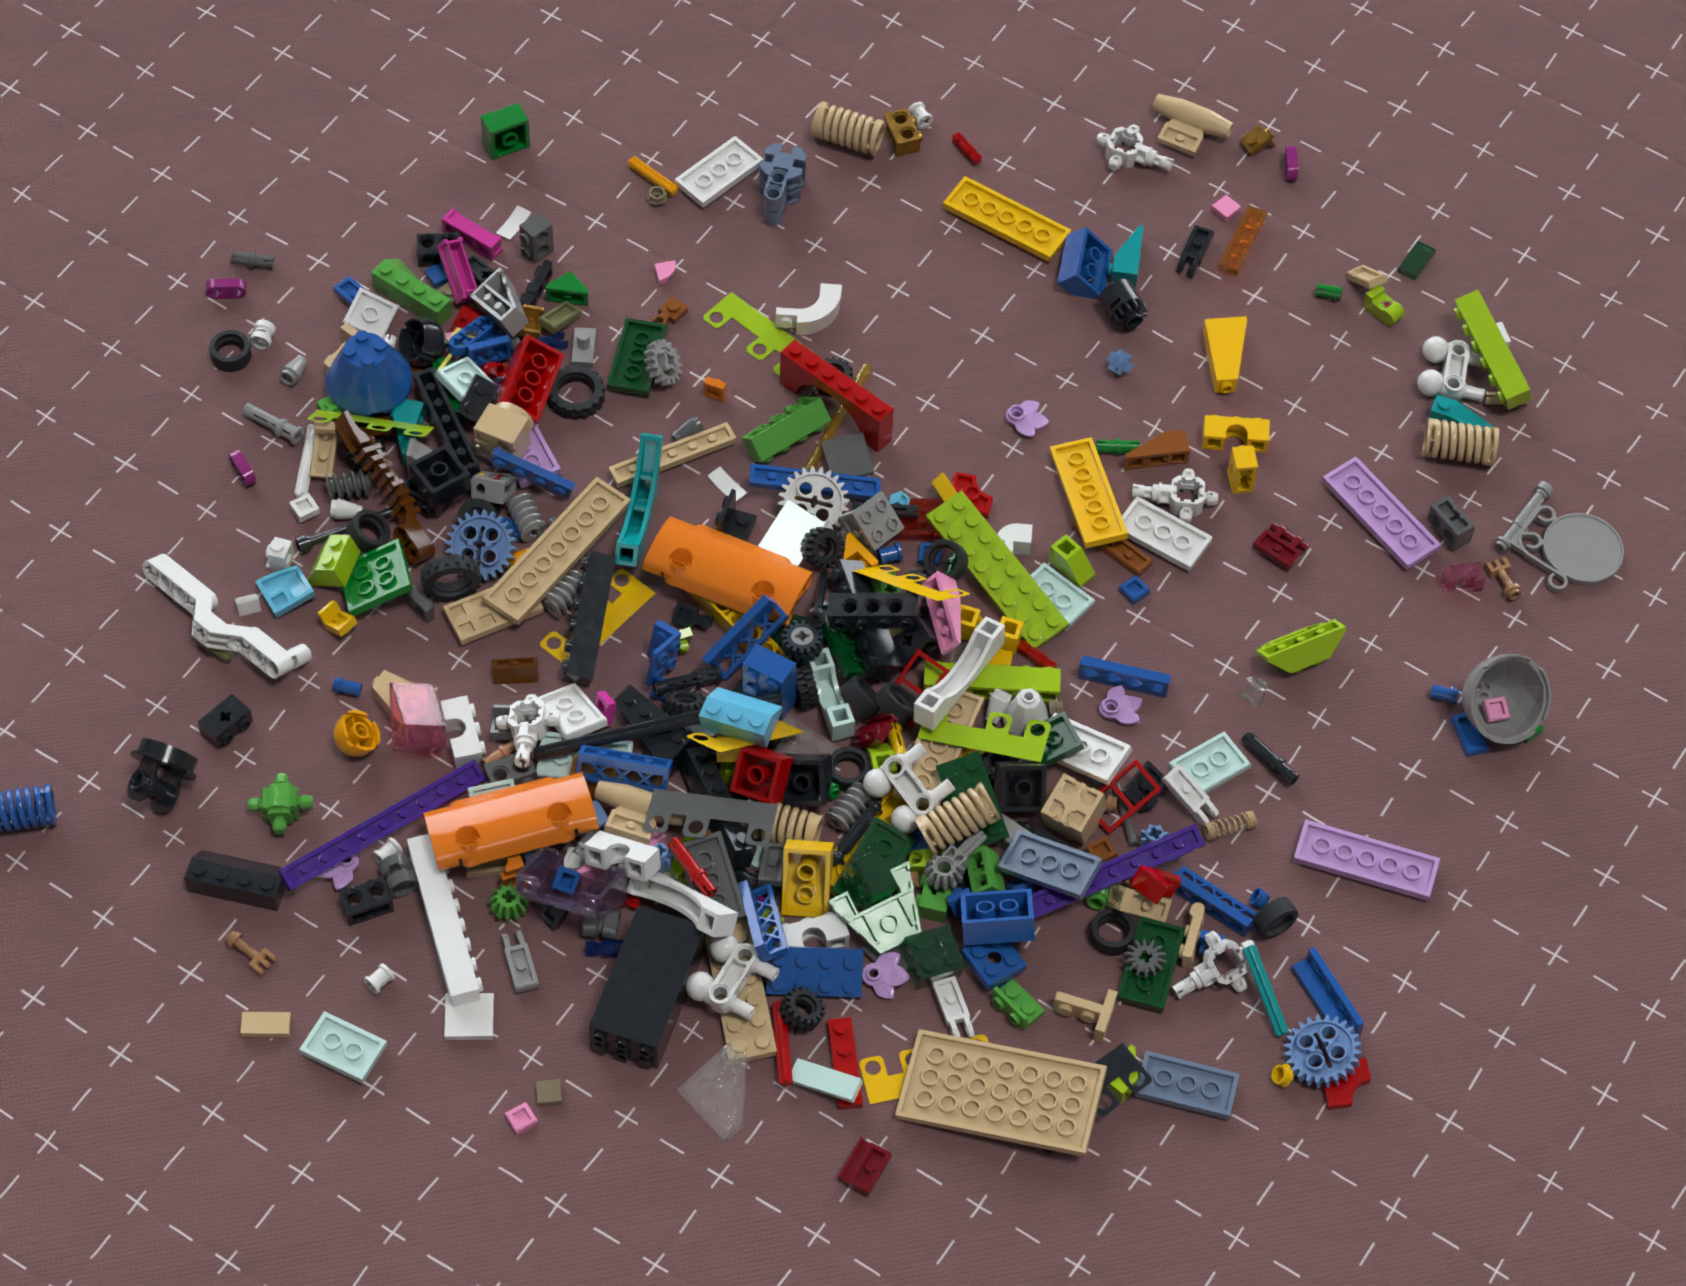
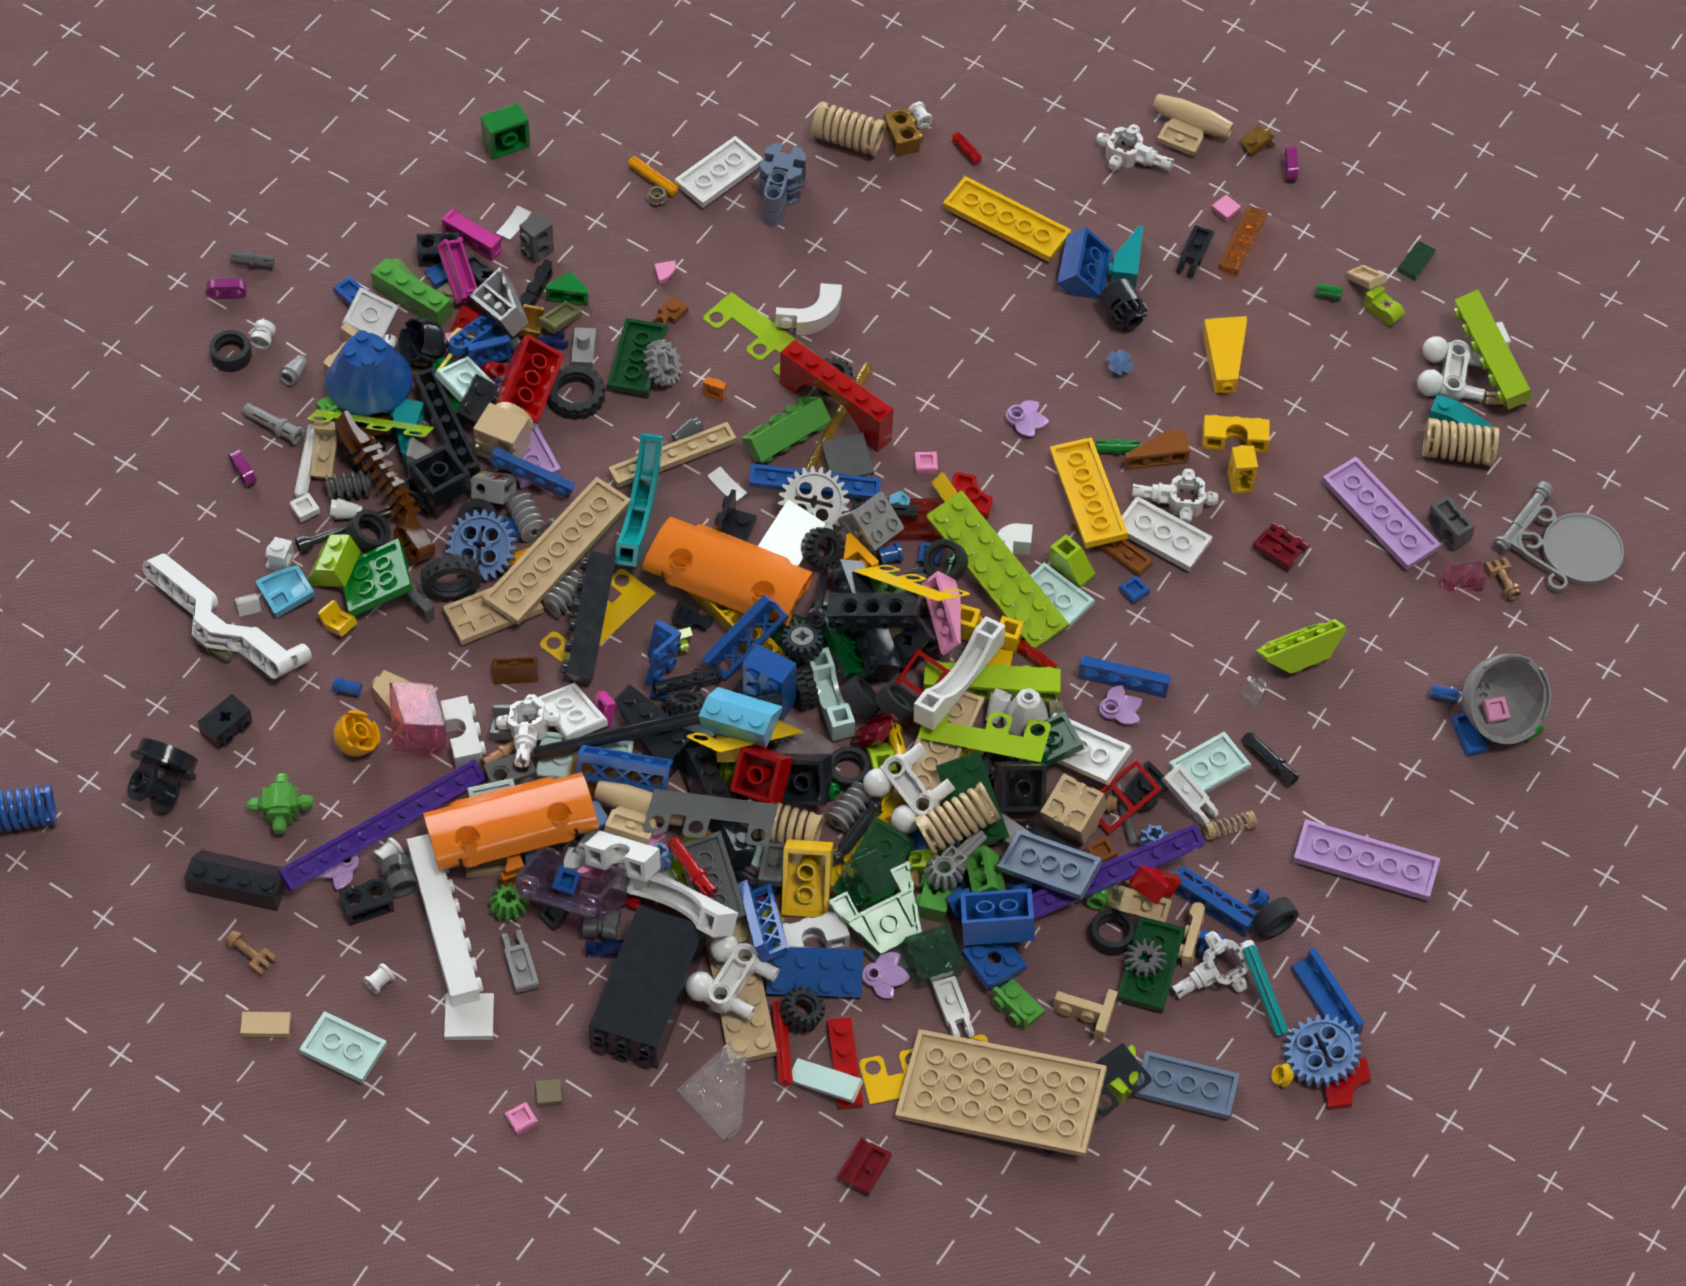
none -> bright pink tile [915,452,938,474]

